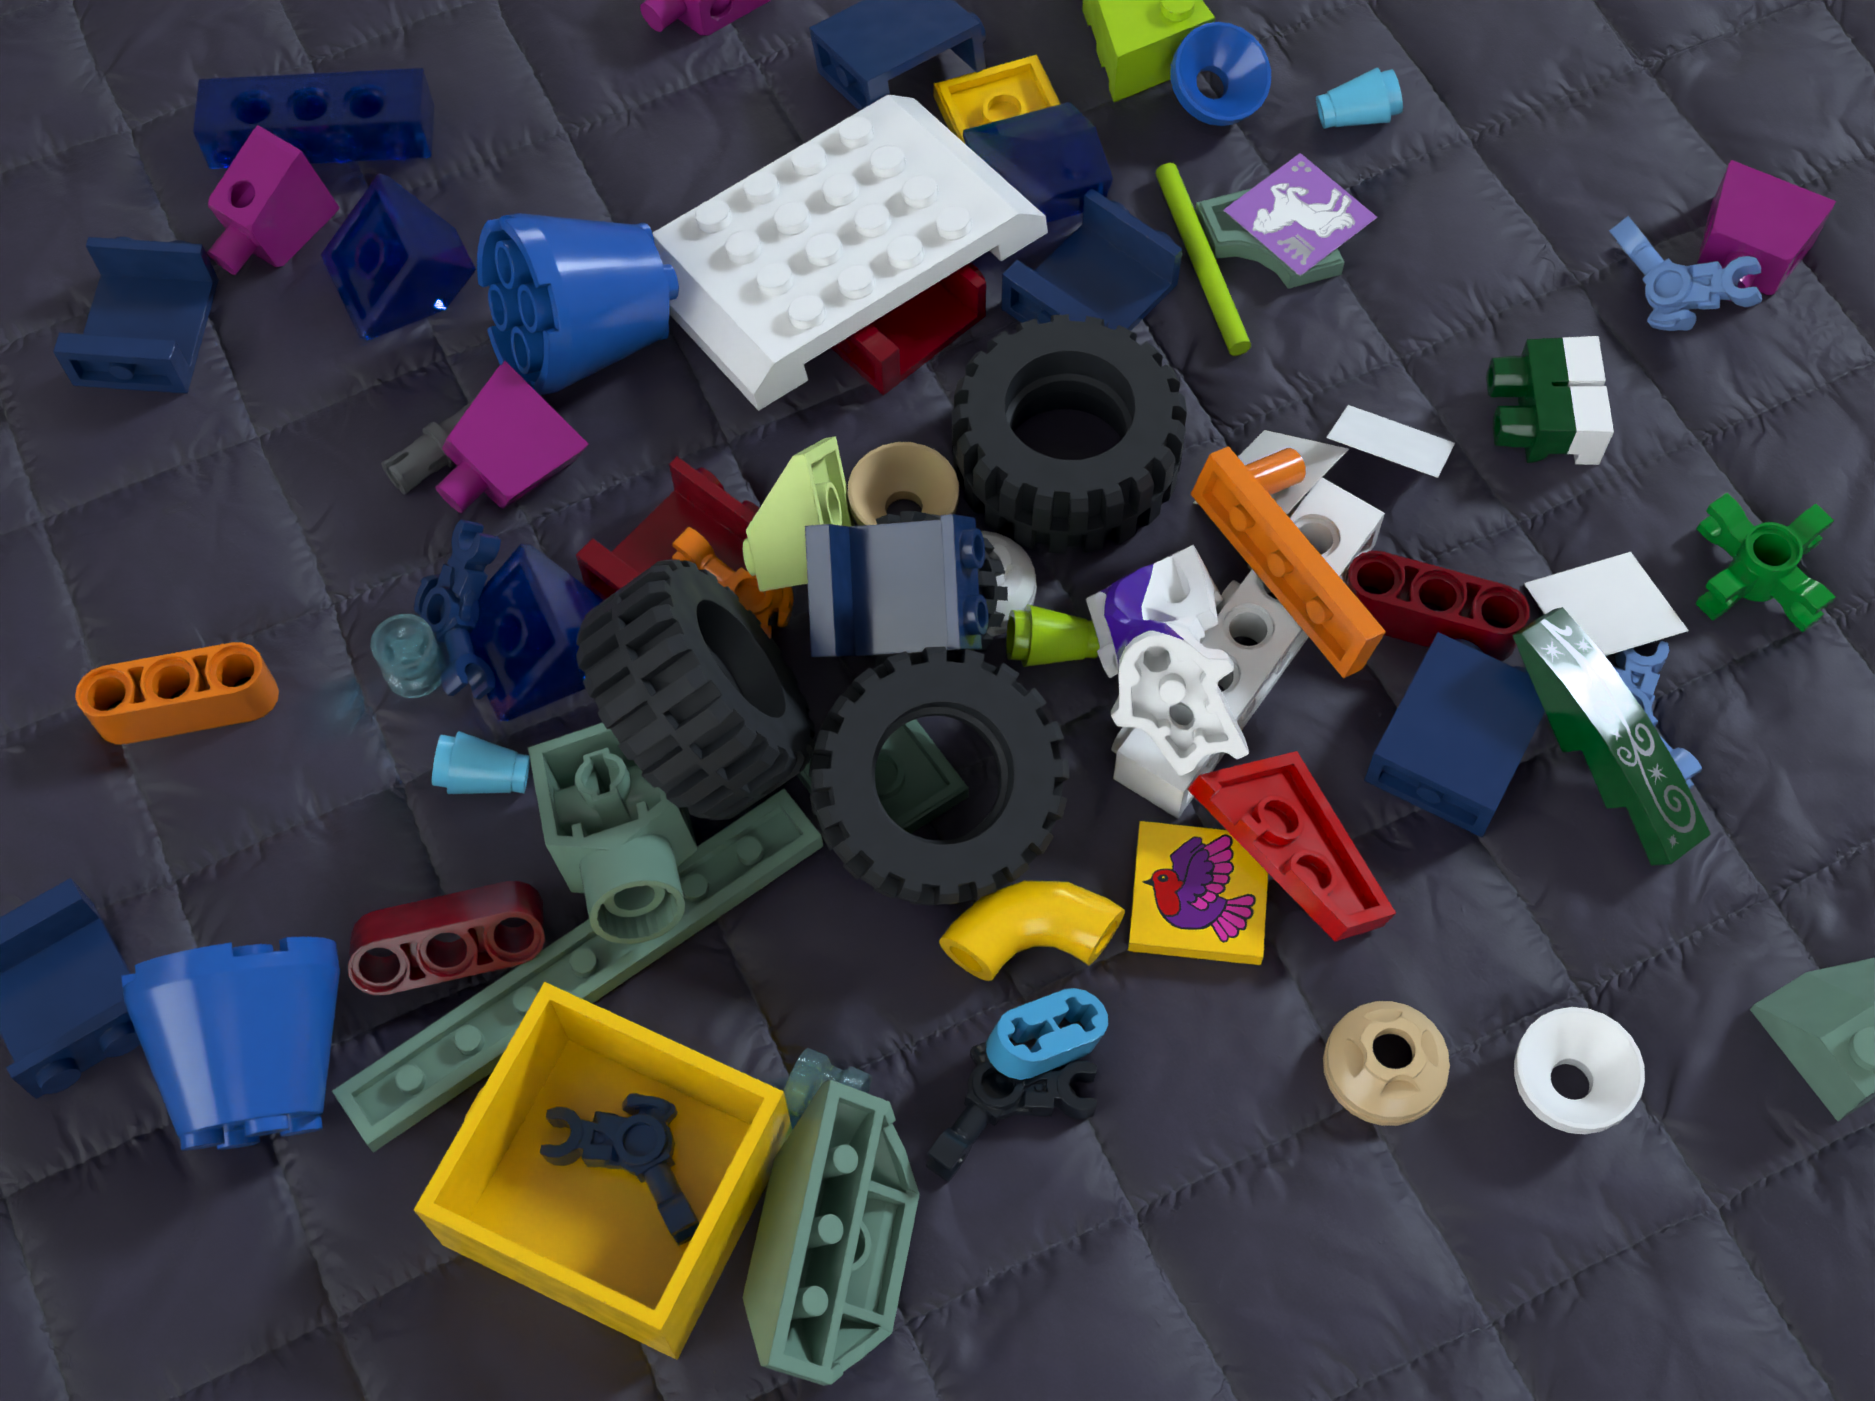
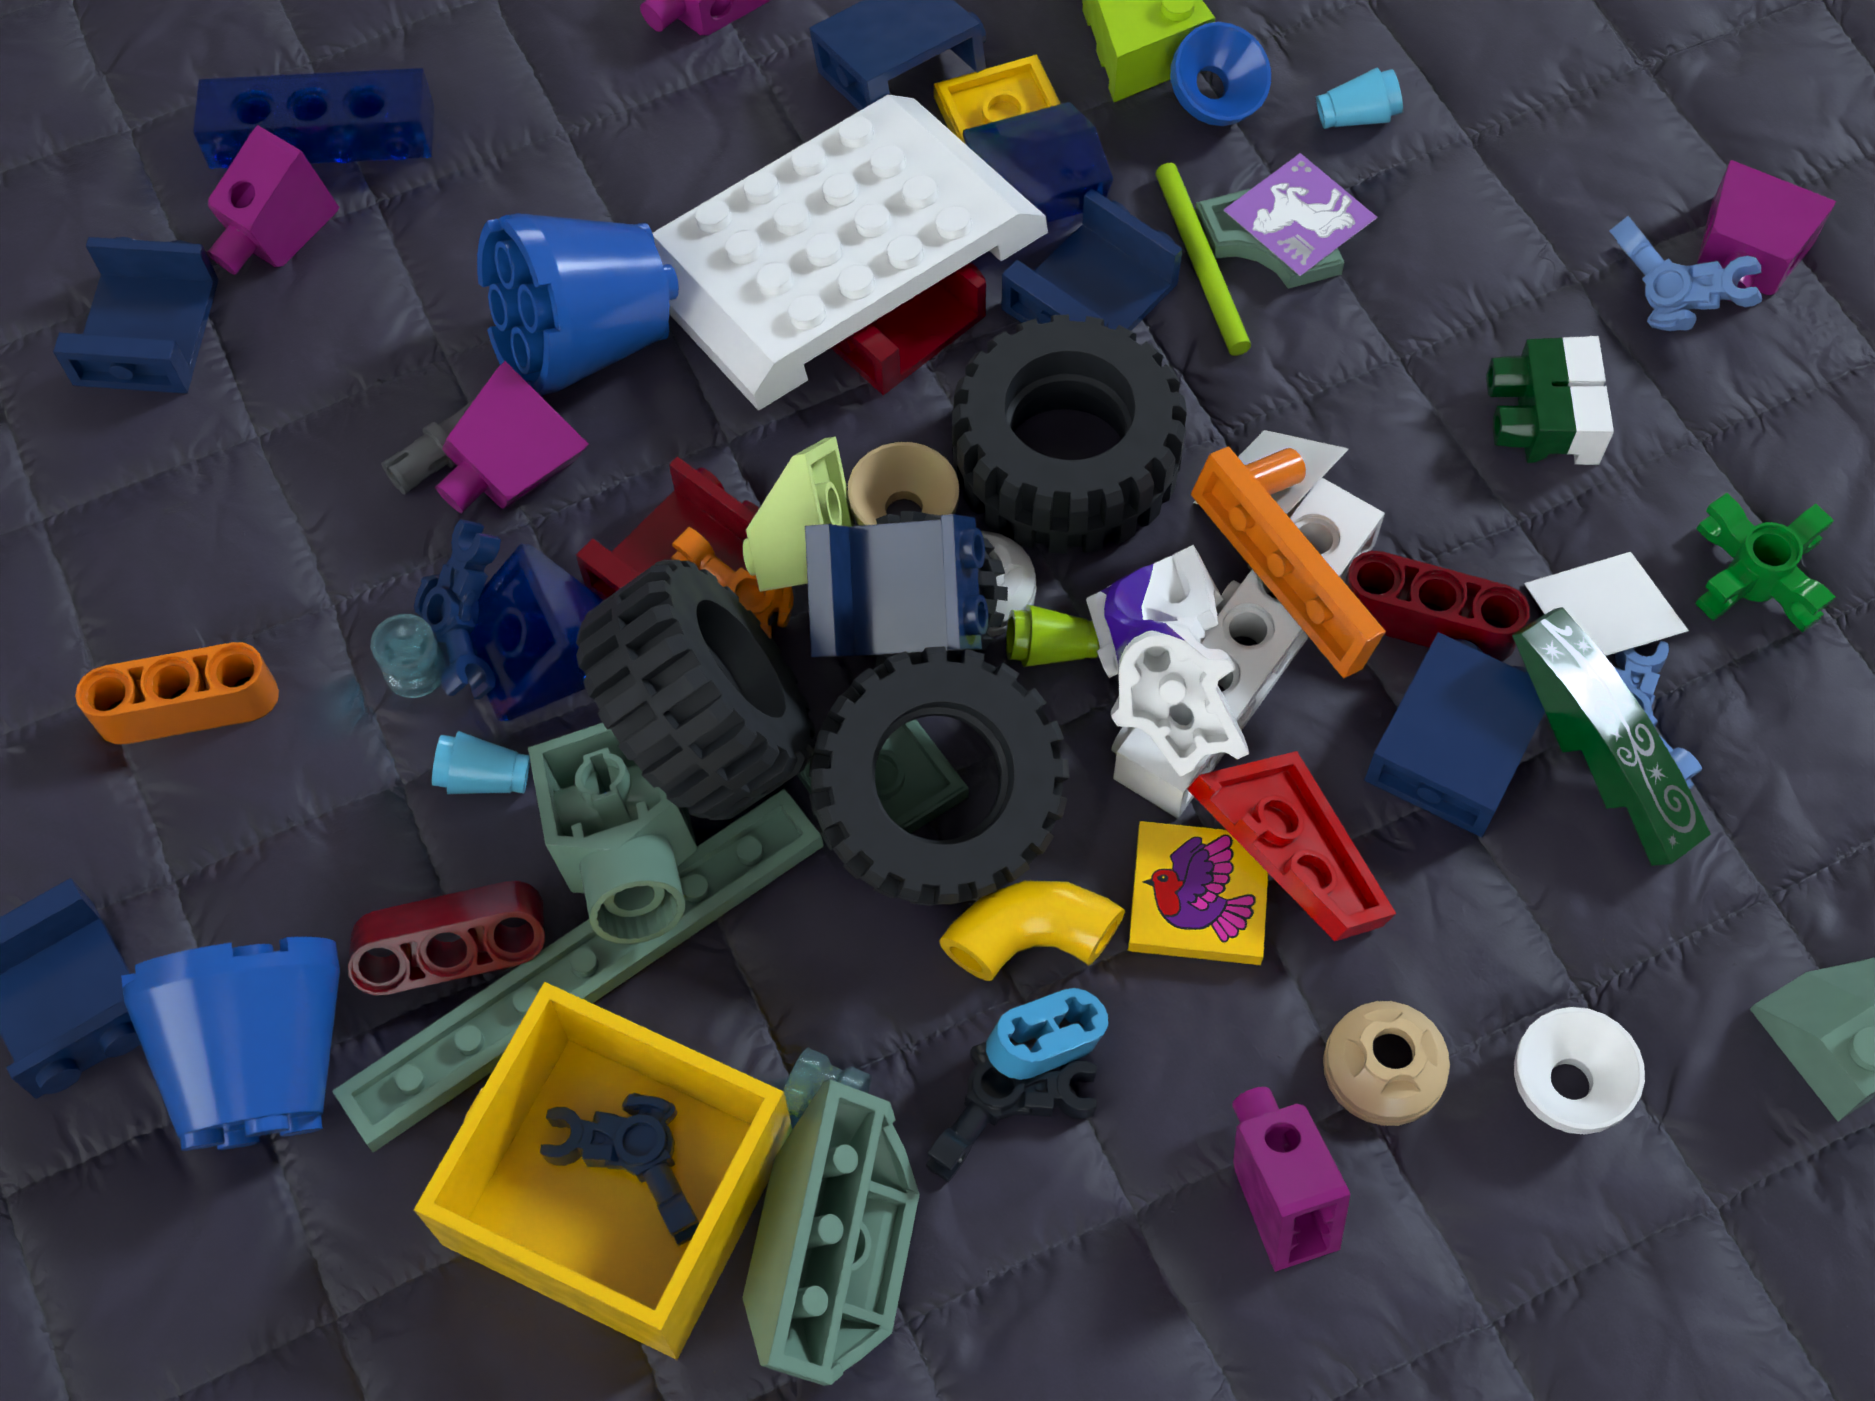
clear blue slope [321,174,476,340] -> none
white sticker [1327,405,1455,478] -> none
none -> magenta torso [1232,1087,1351,1272]

